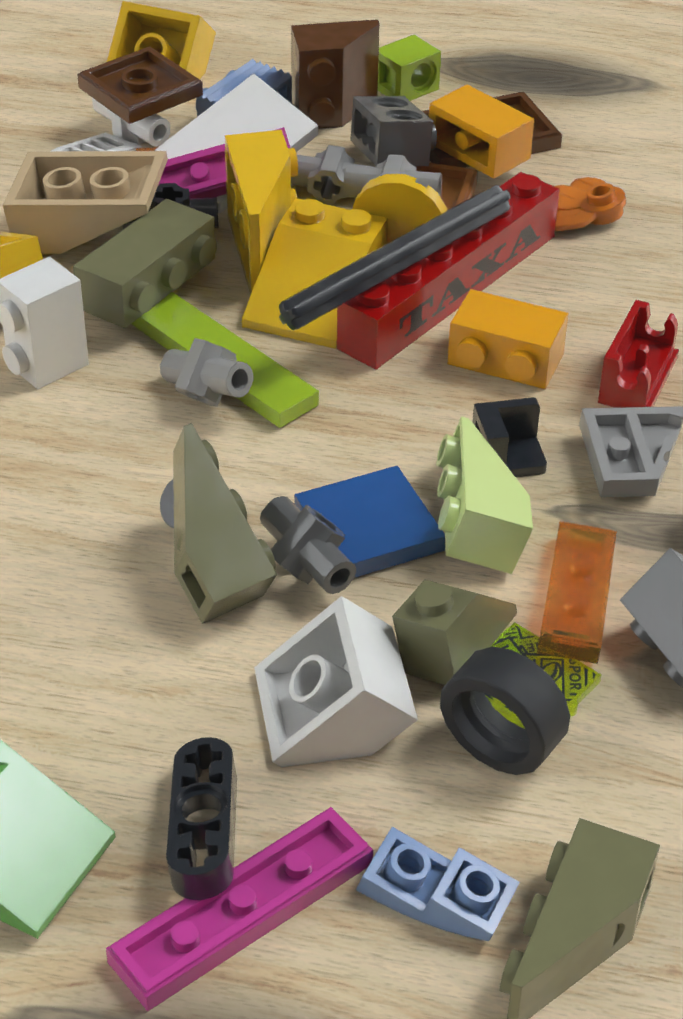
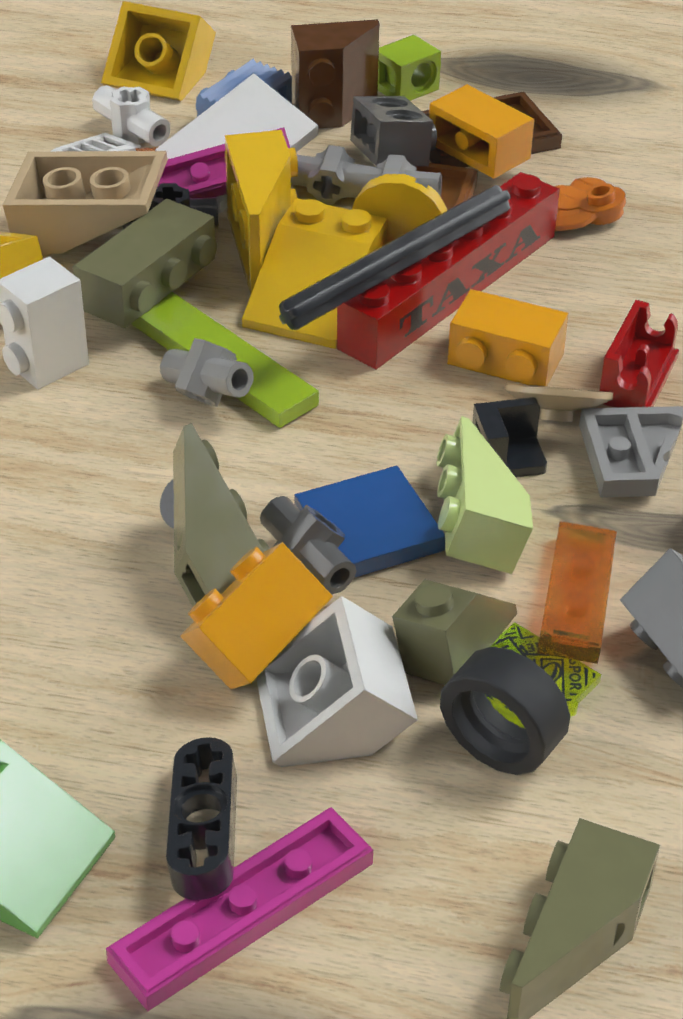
reddish brown tile [77,46,203,124] -> none
medium blue slope [356,827,520,941] -> none
none -> light orange brick [180,542,333,690]
none -> tan dish [505,384,613,422]

